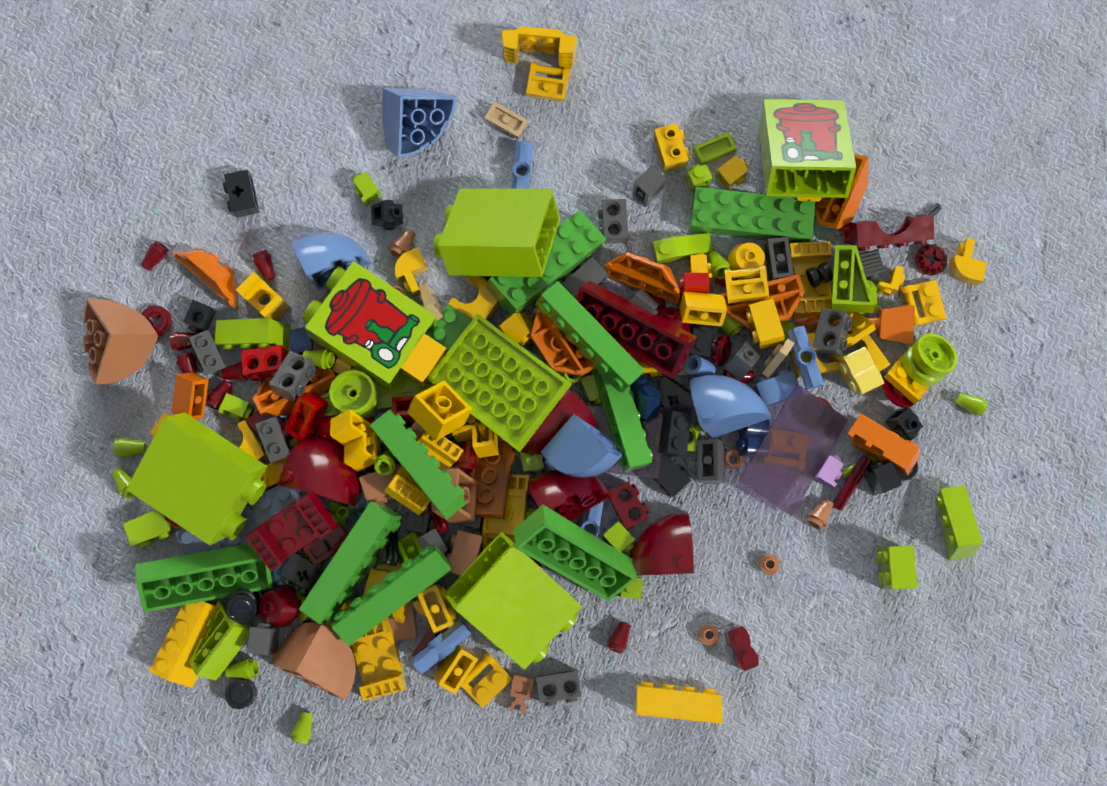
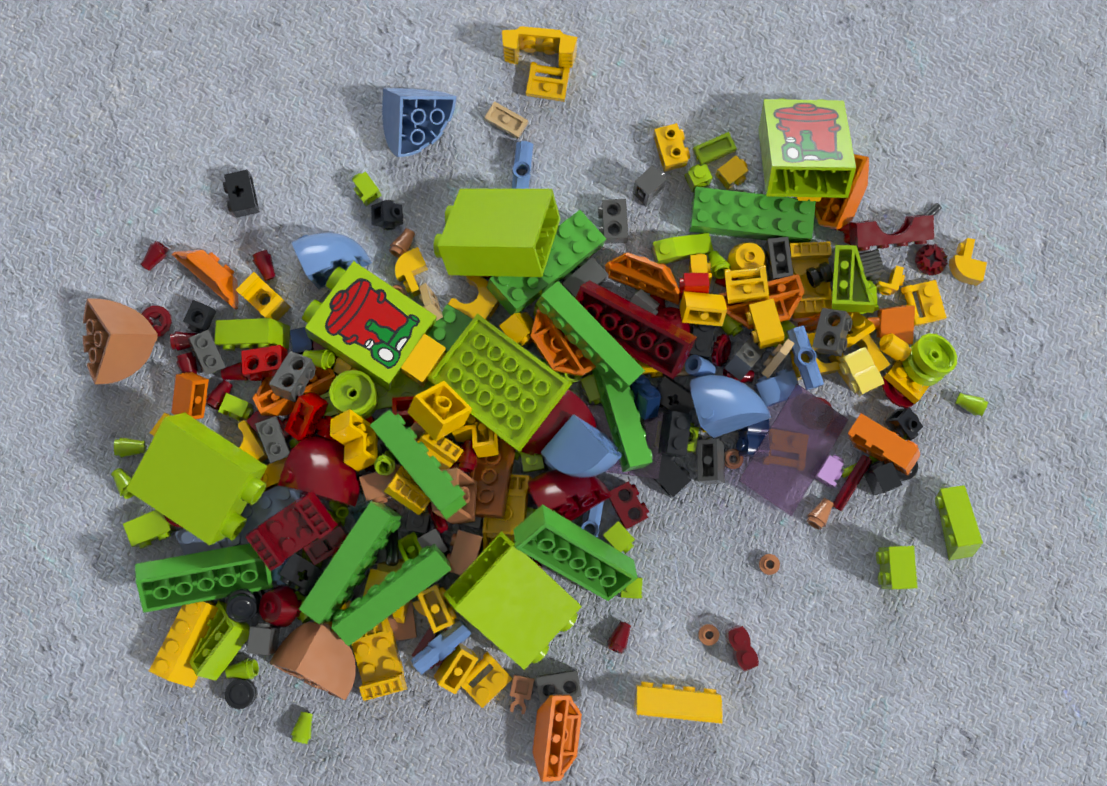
dark red brick [630,511,694,576] -> none
none -> orange wedge [532,695,582,782]
none -> yellow brick [879,333,911,362]

